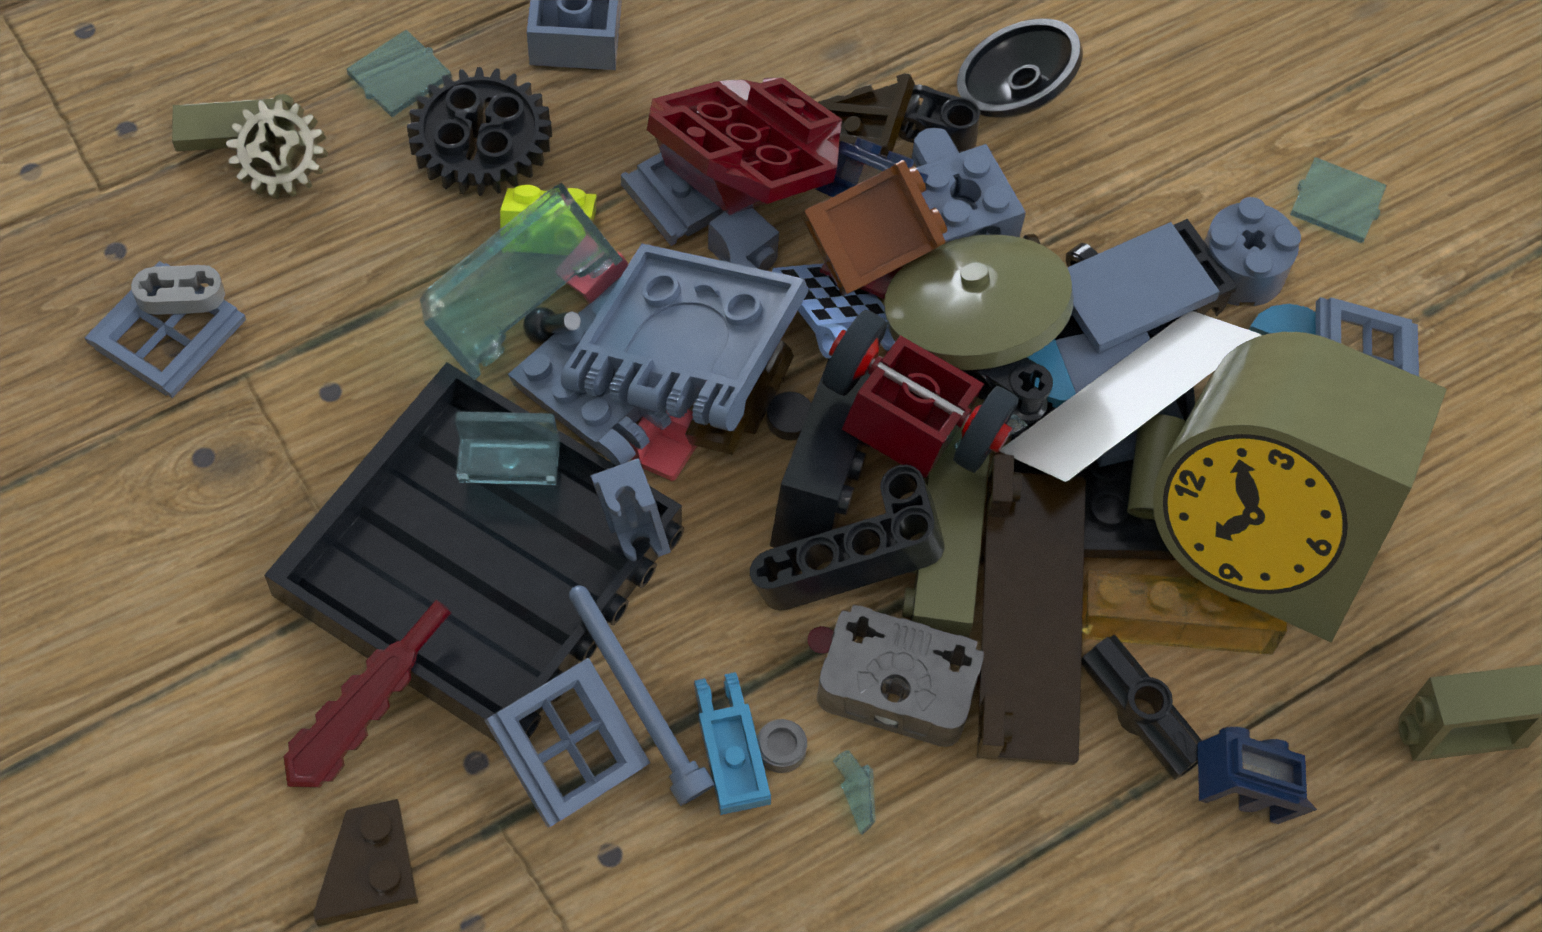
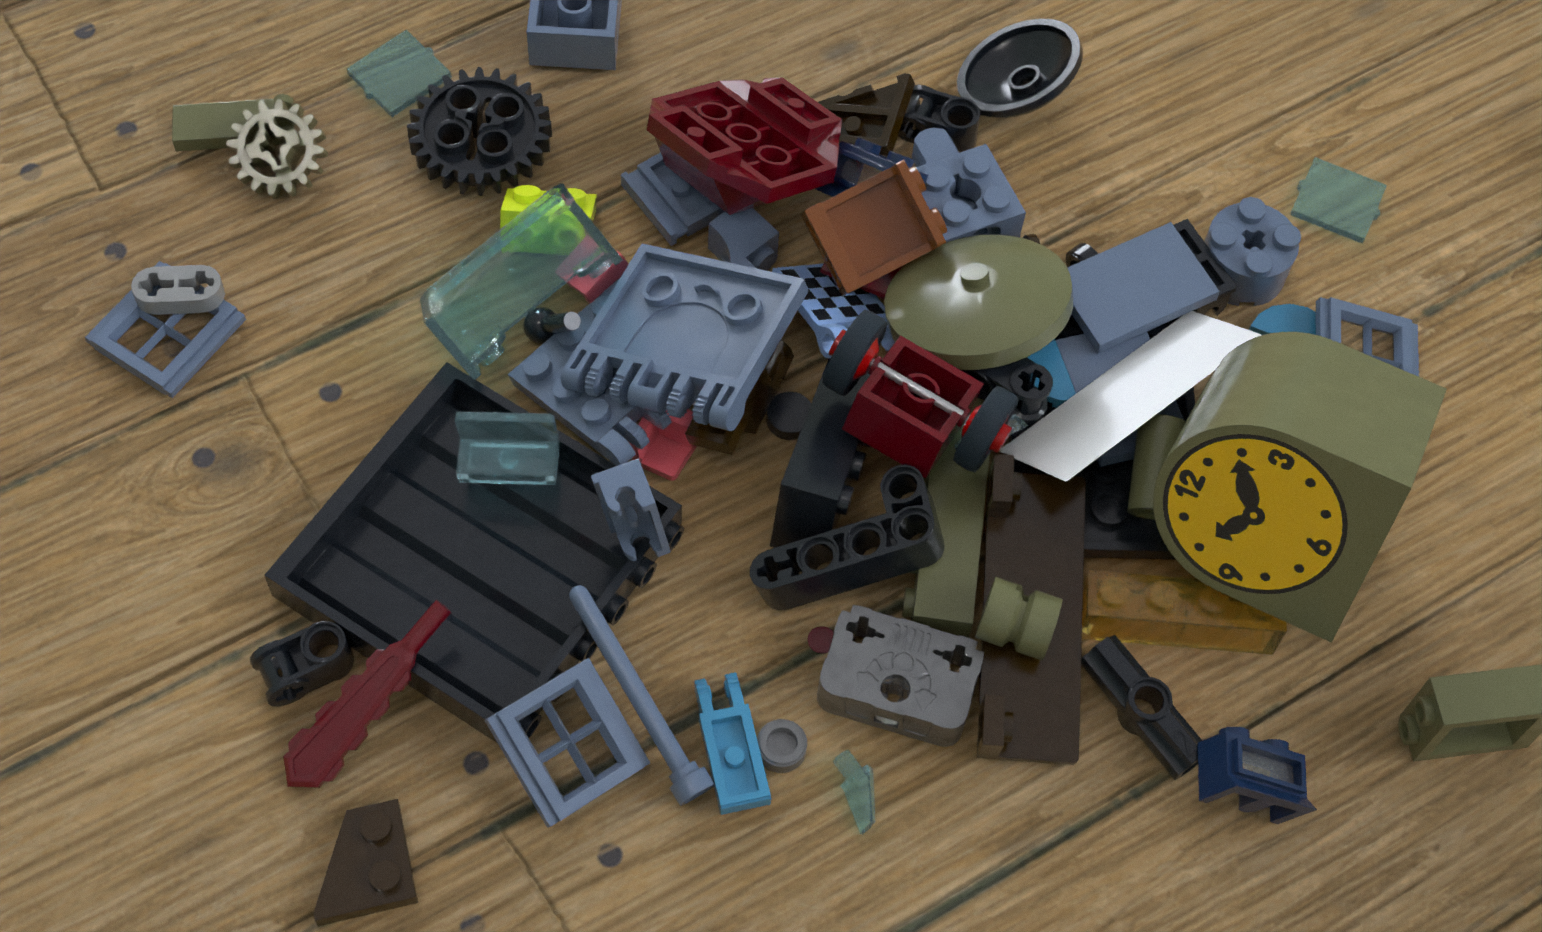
none -> black piece [250,621,354,707]
none -> olive wheel [975,576,1063,661]

